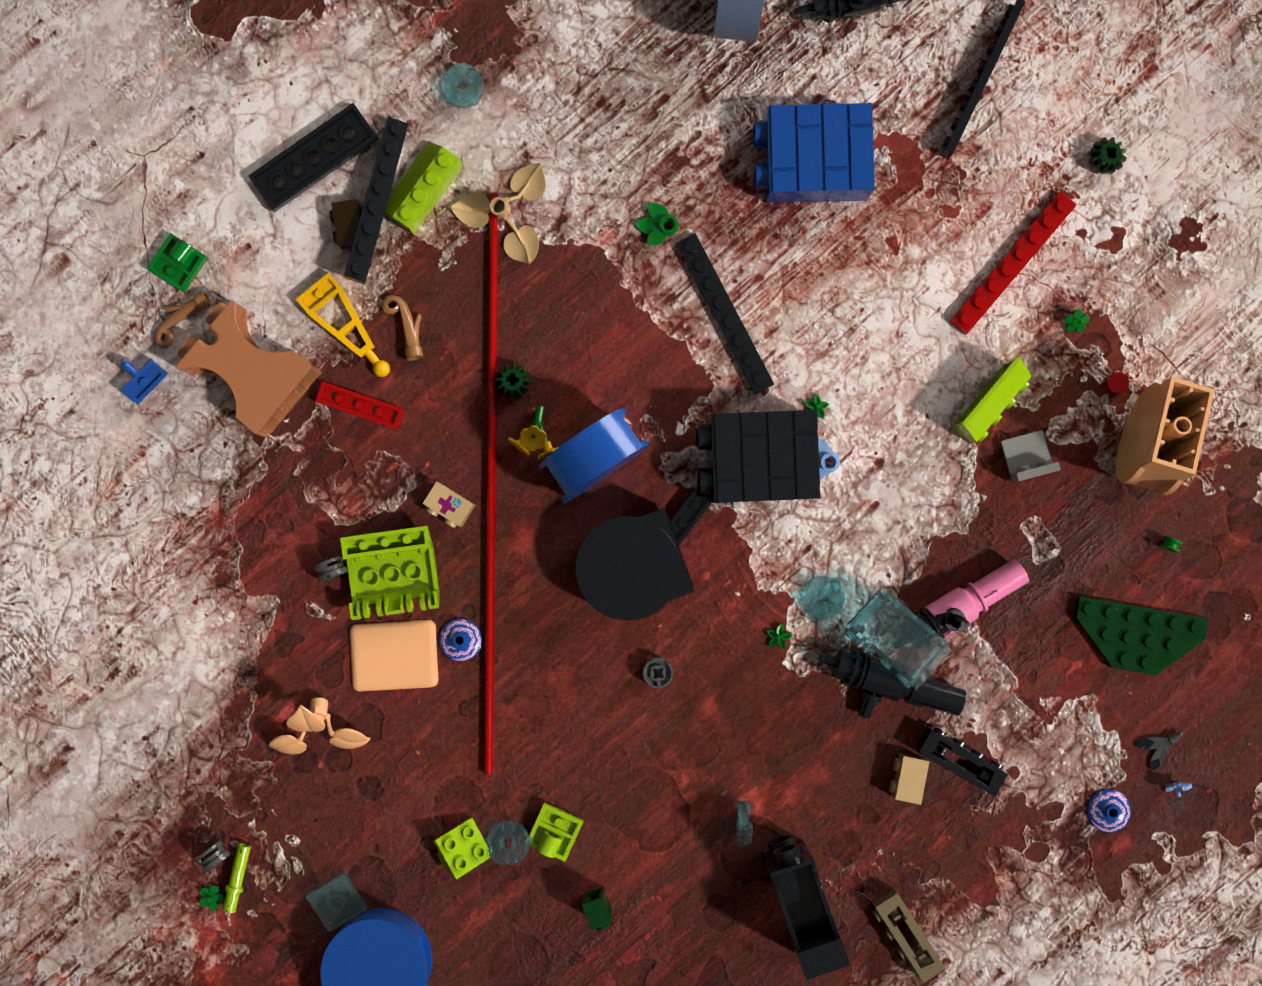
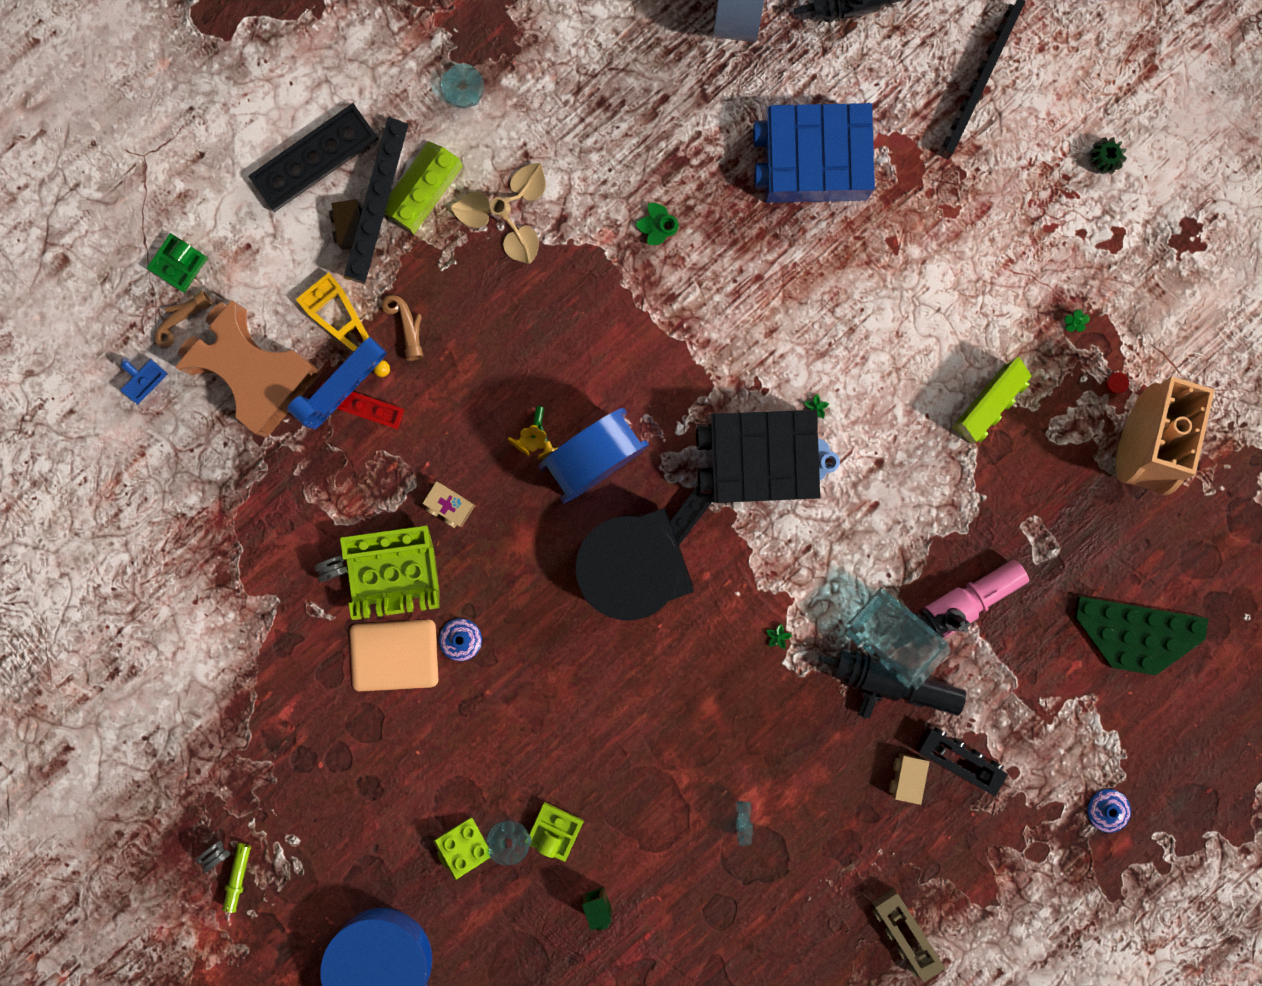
green plant [199,885,225,911] -> none
light nougat plant [269,698,370,755] -> none
clear light blue plate [306,871,367,932] -> none
red piece [484,193,498,774] -> none
dark green gear [495,362,532,399] -> none
dark grey wheel [642,657,673,689] -> none
black plate [676,233,774,395] -> none
black brick [761,834,850,980] -> none
clear light blue plate [801,576,845,619] -> none
red plate [949,191,1077,335] -> none
light grey bracket [1001,430,1061,483] -> none
dark grey piece [1135,732,1183,770] -> none
green bush [1159,536,1183,553] -> none
light blue plant [1165,782,1192,797] -> none
none -> blue beam [287,337,387,430]

